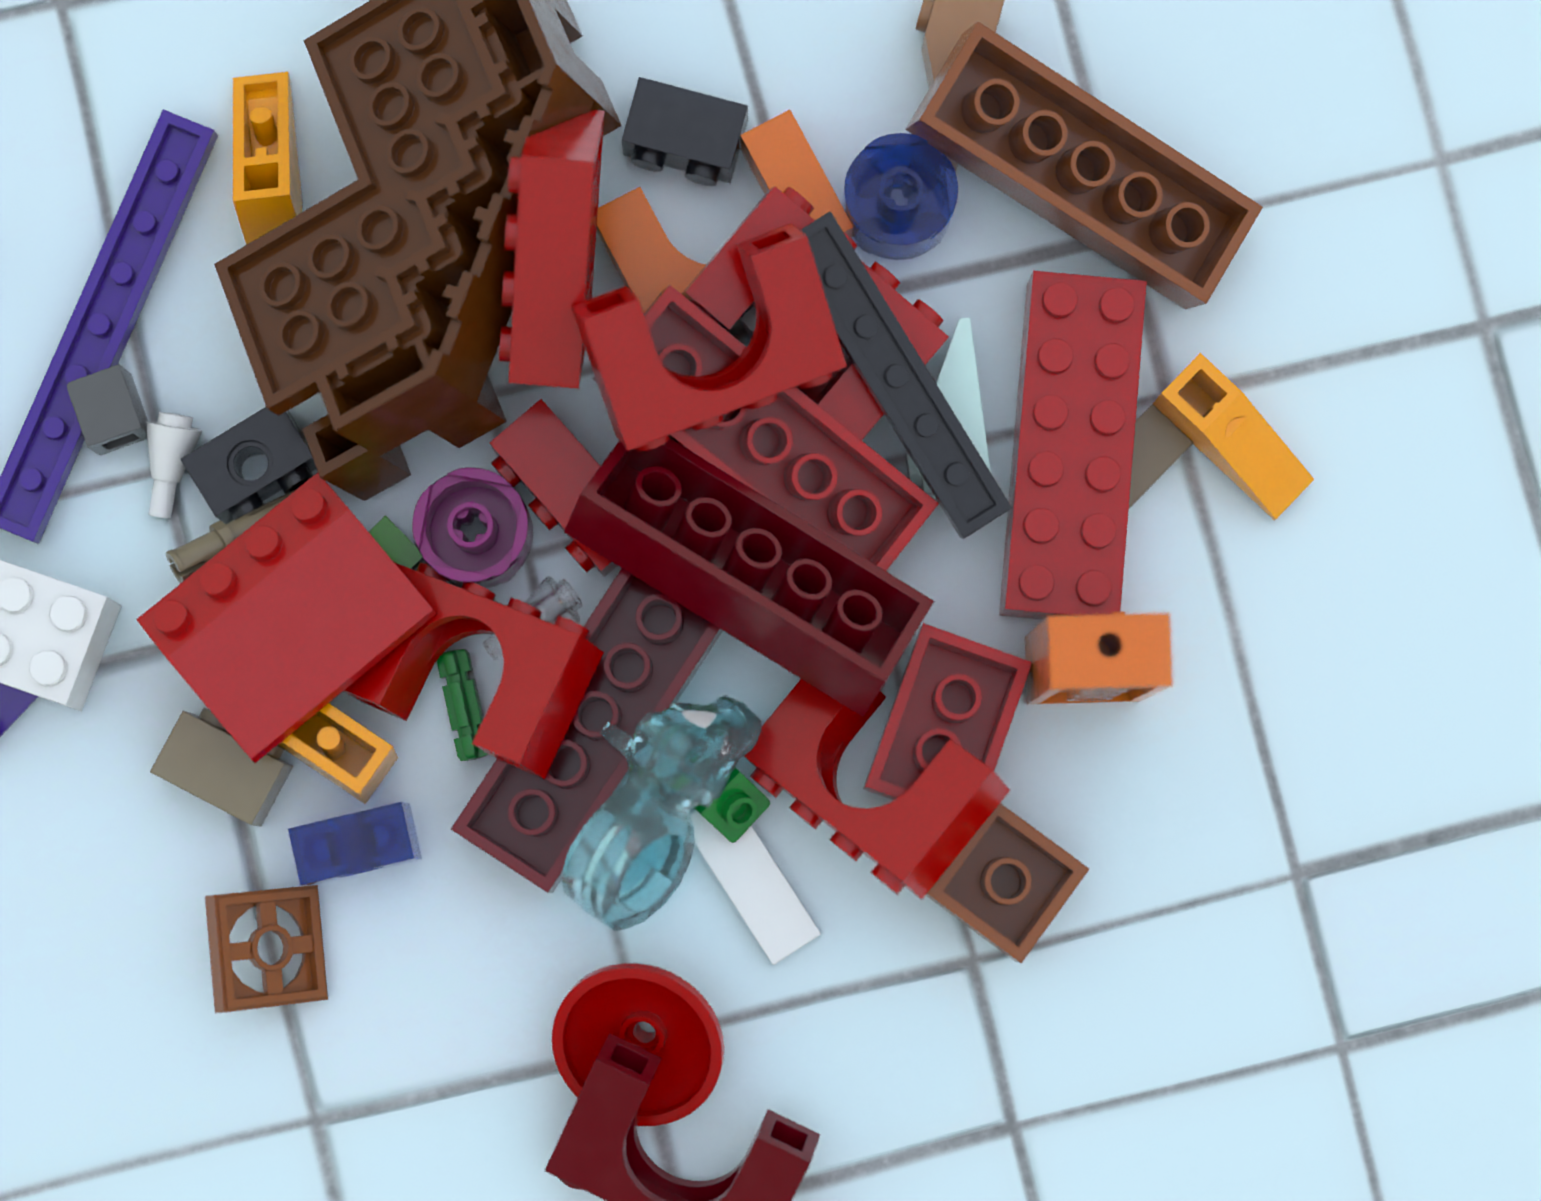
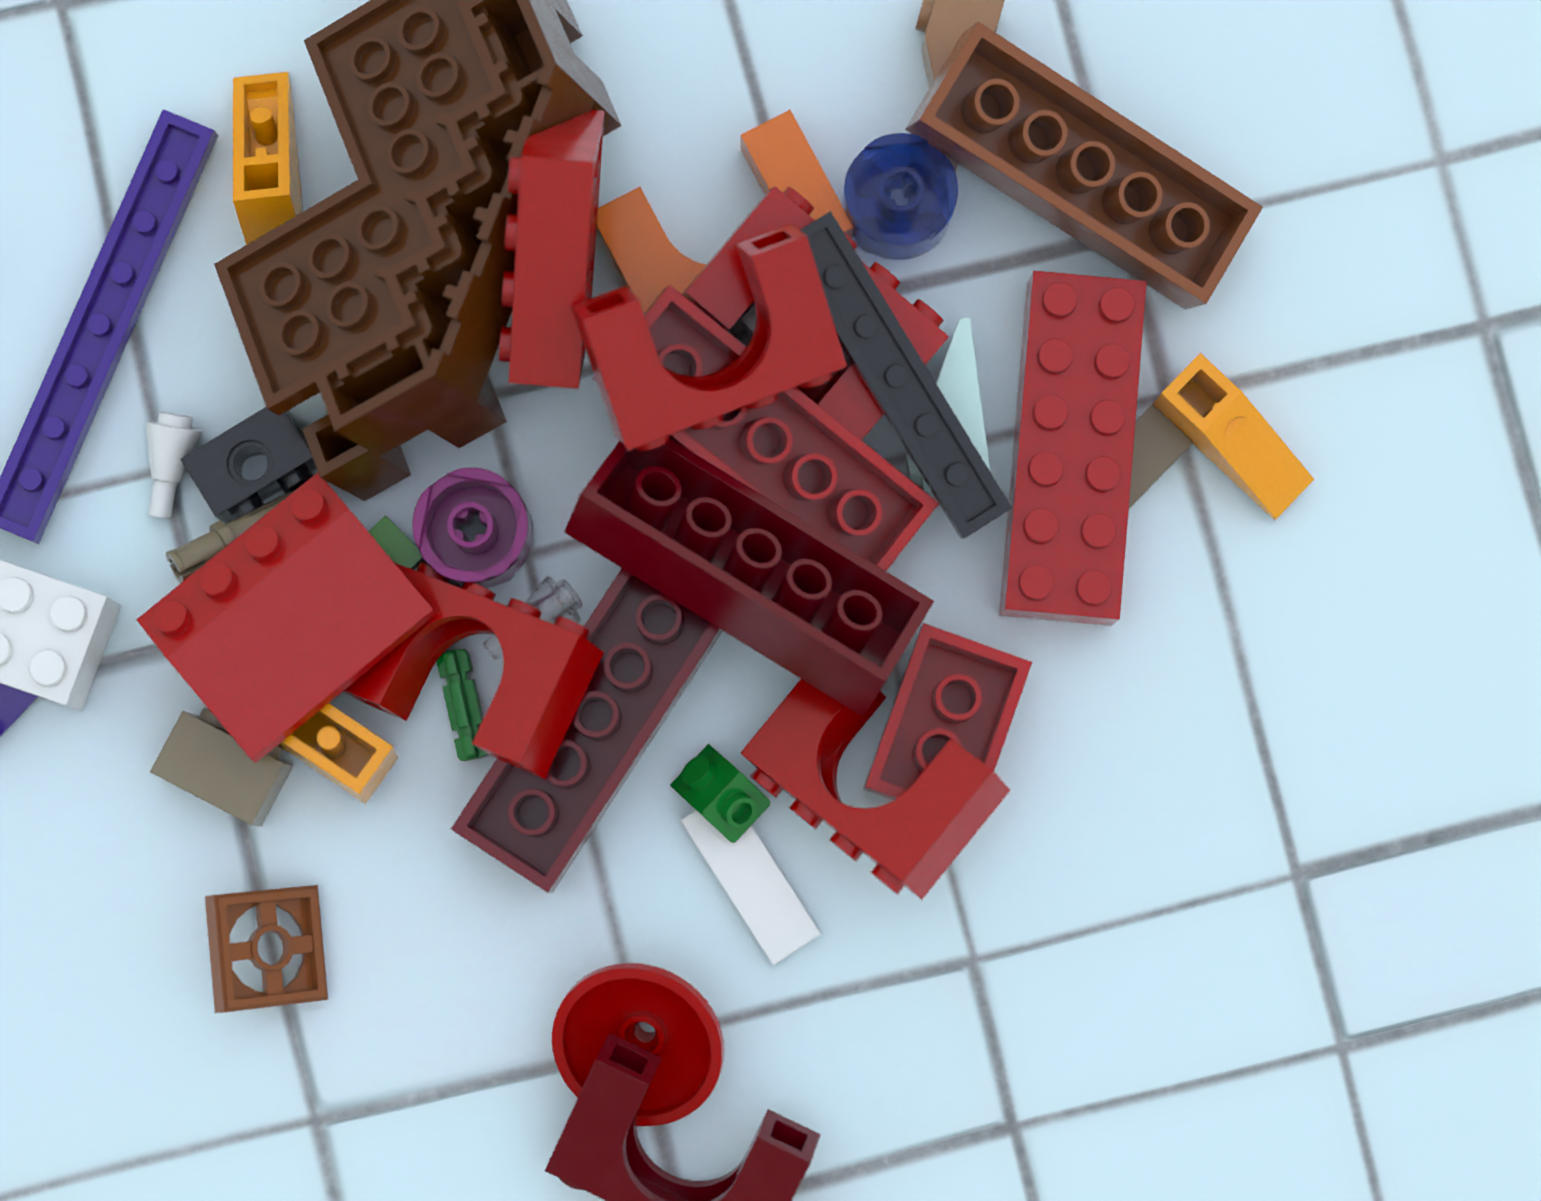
dark grey panel [67,364,148,456] -> none
clear blue brick [288,802,422,886] -> none
red brick [489,399,618,577] -> none
clear light blue animal [562,695,762,931] -> none
black brick [621,77,748,186] -> none
dark orange brick [926,803,1089,963] -> none
orange brick [1025,612,1173,705] -> none

